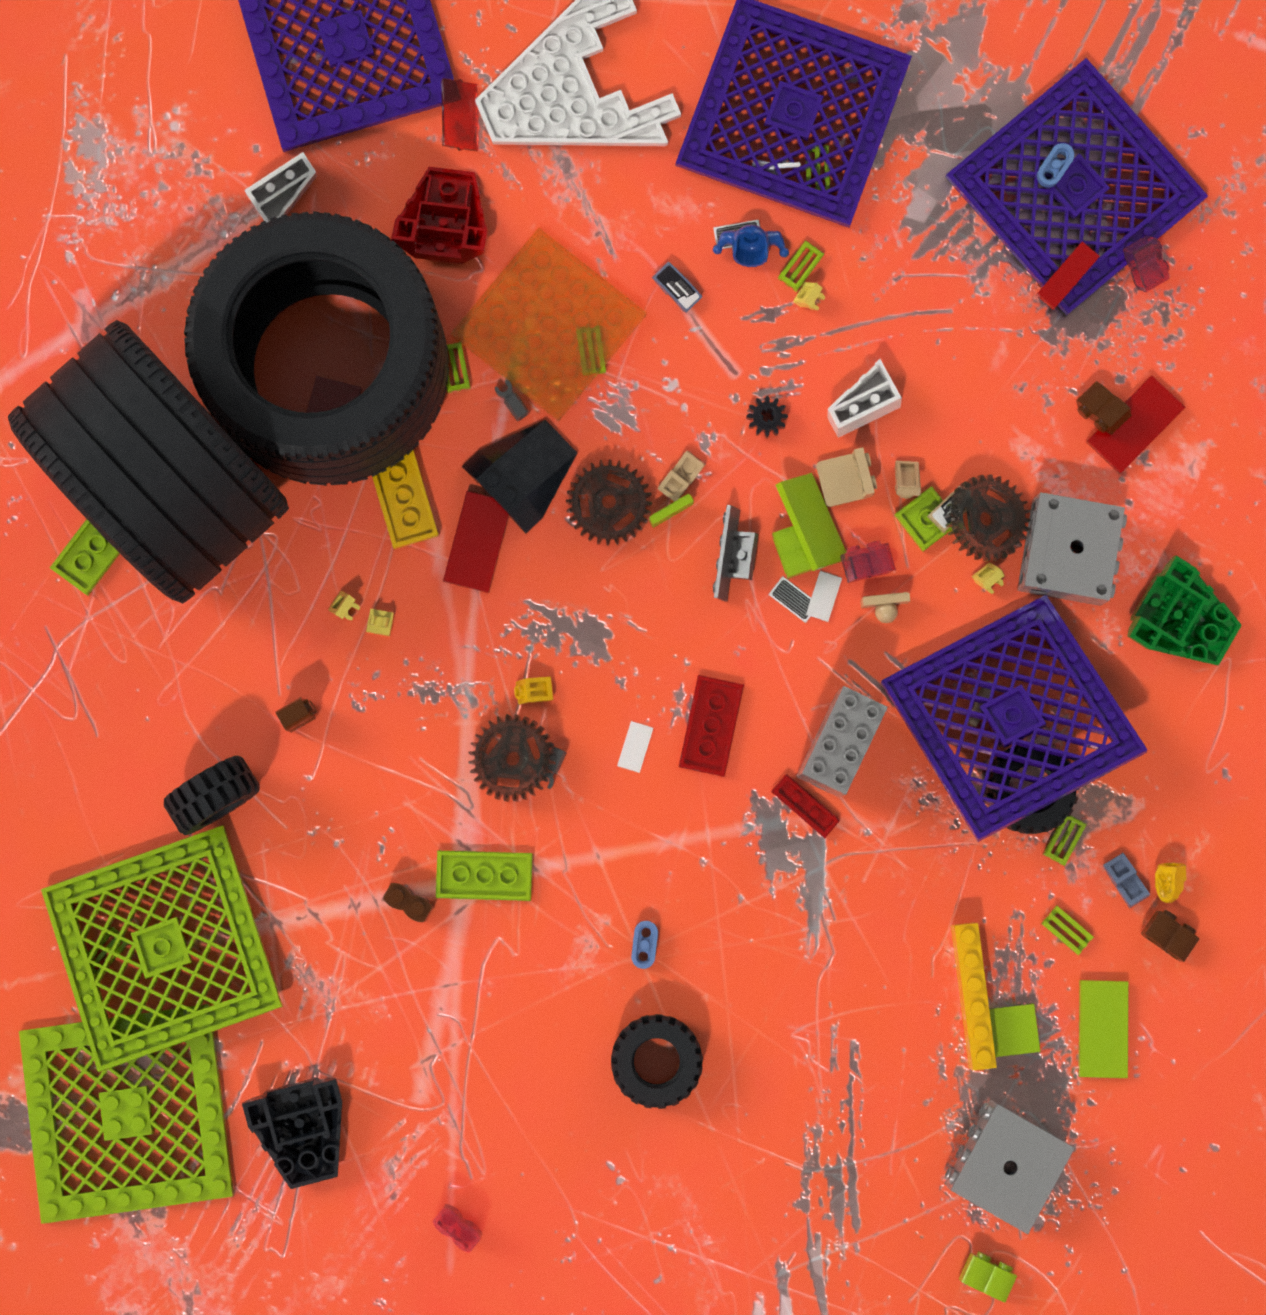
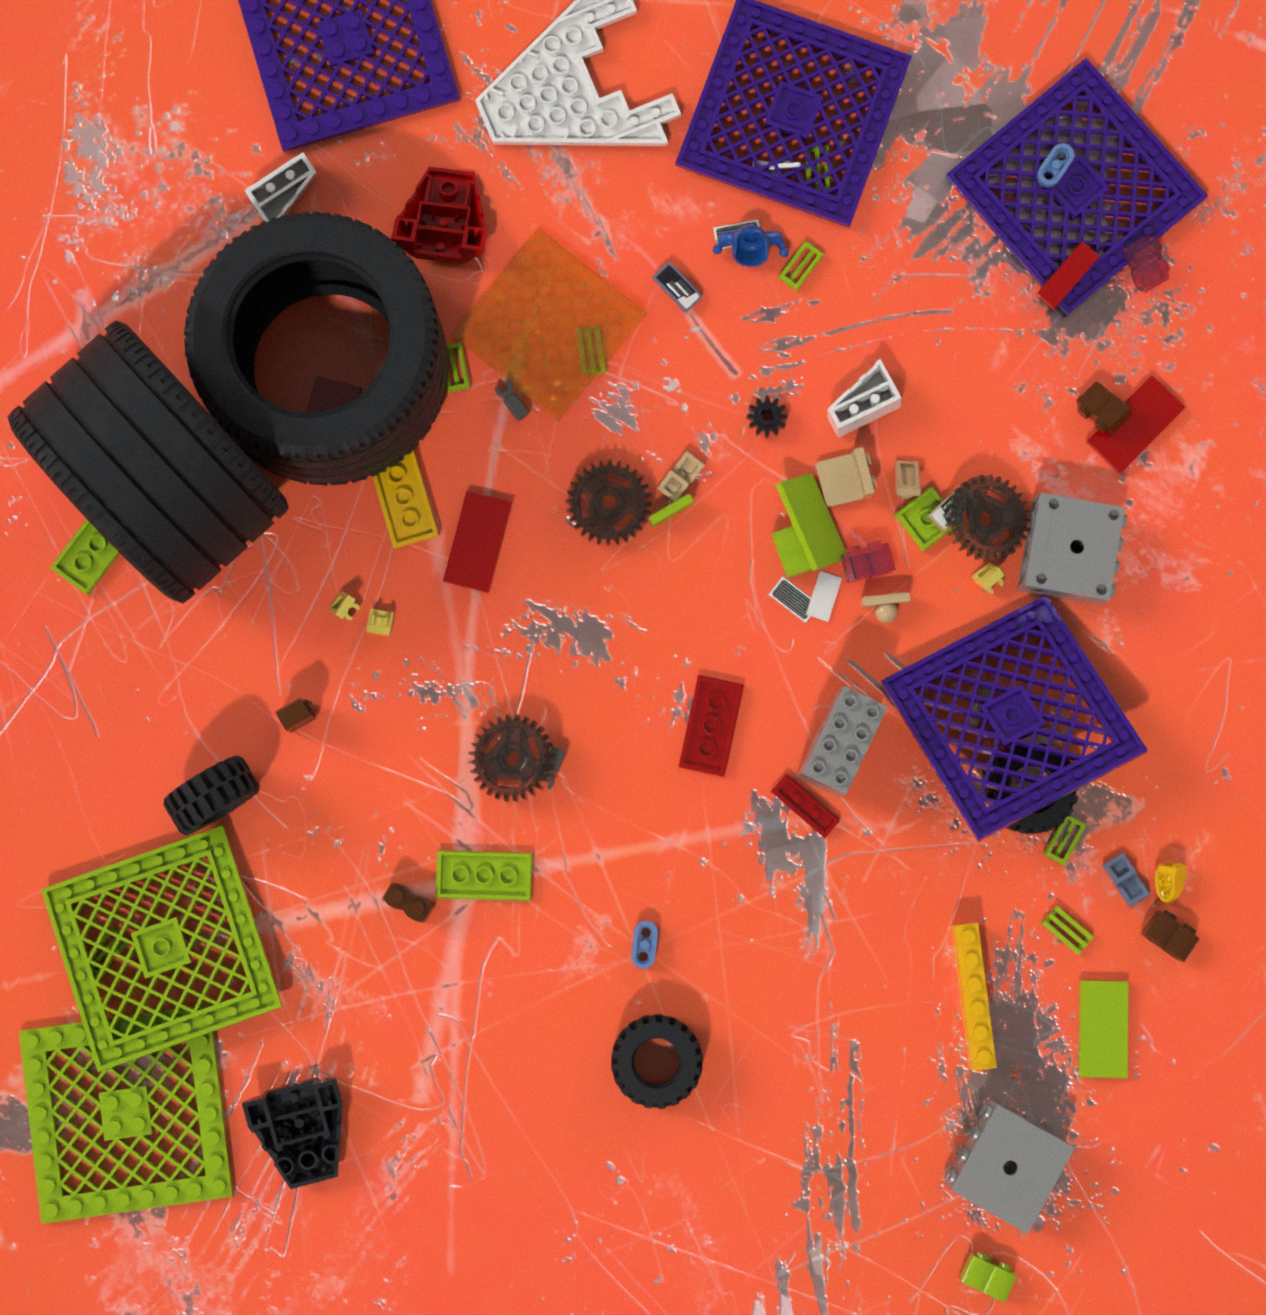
clear pink brick [432,1204,483,1253] -> none
clear red piece [441,78,479,152] -> none
black wedge [462,420,578,534] -> none
yellow bracket [514,676,553,705] -> none
white sticker [617,721,653,773] -> none
dark grey bracket [713,505,759,602] -> none
light yellow tile [793,282,825,310] -> none
lime tile [989,1003,1040,1057] -> none
green wedge [1127,555,1242,666] -> none

